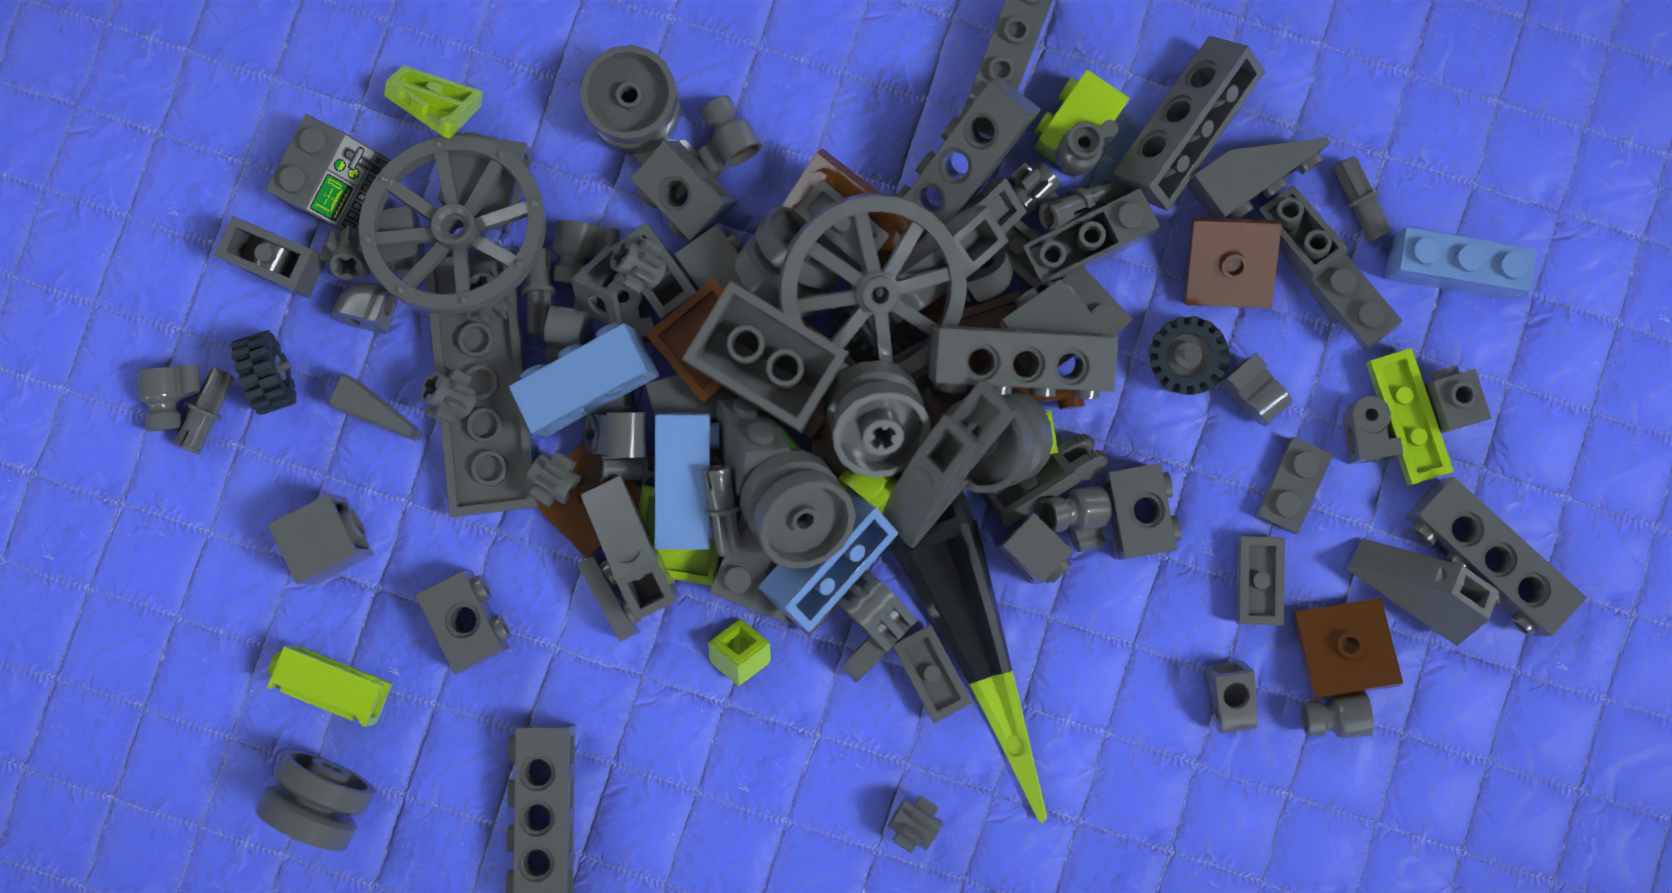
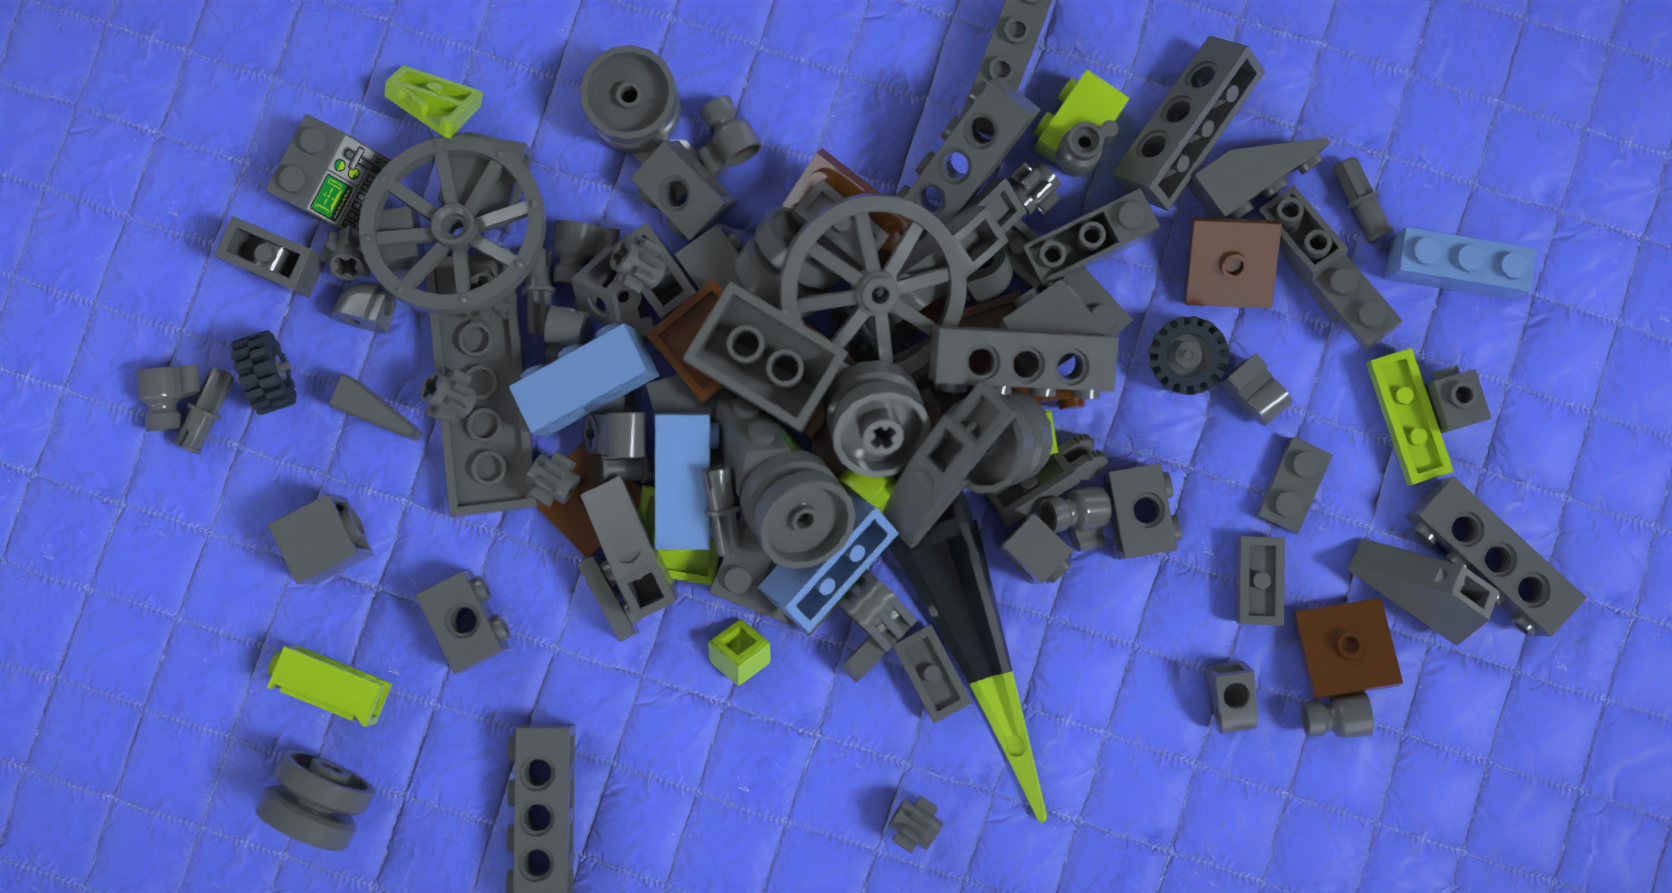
dark grey pin [1039,180,1121,231] -> none
dark grey leg [1343,396,1404,464] -> none

